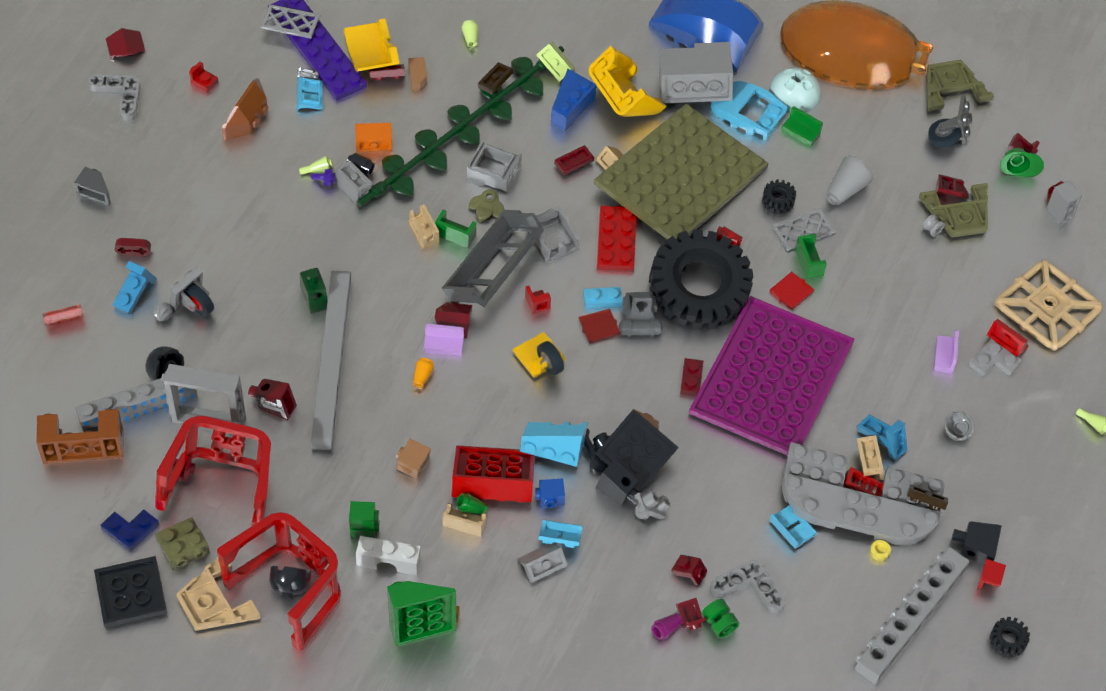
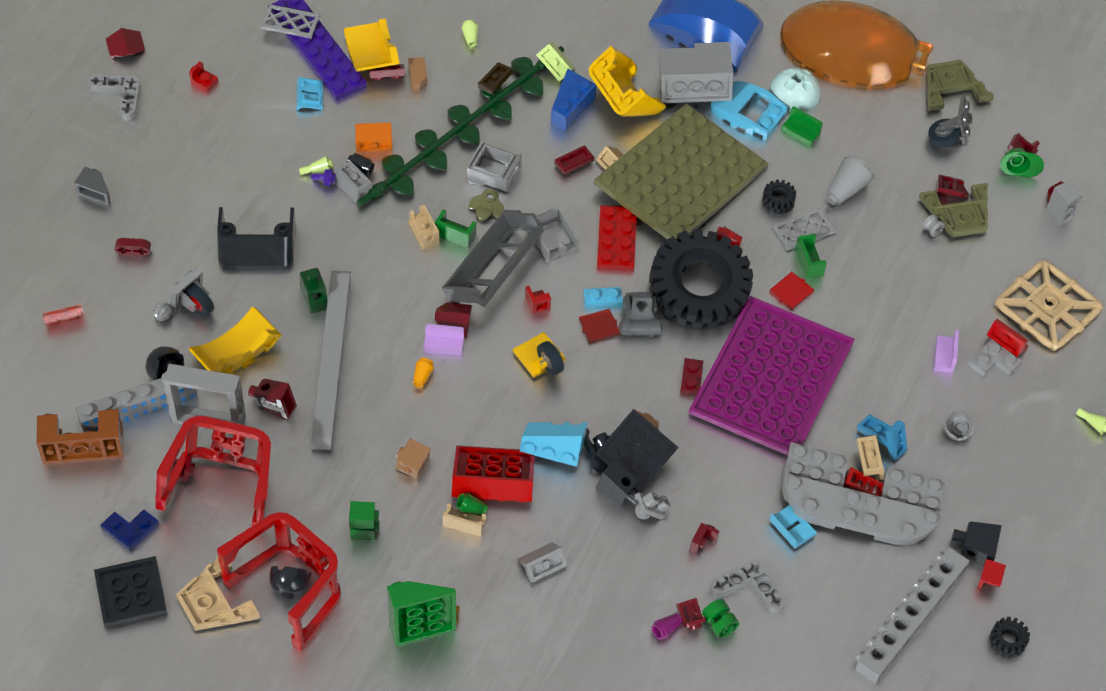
dark azure bracket [112,261,157,314] -> none
olive plate [155,517,210,569] -> none
dark orange wedge [221,78,269,140] -> none
light grey piece [297,67,319,80] -> none
white arch [356,536,421,575] -> none
blue brick [535,478,565,508] -> none
medium azure piece [538,520,583,548] -> none
dark red bracket [671,554,707,586] -> none
light yellow tile [870,540,891,561] -> none
dark brown plate [907,484,948,510] -> none
none -> yellow panel [189,307,282,375]
none -> black windscreen [217,207,296,270]
none -> dark red bracket [689,523,719,554]

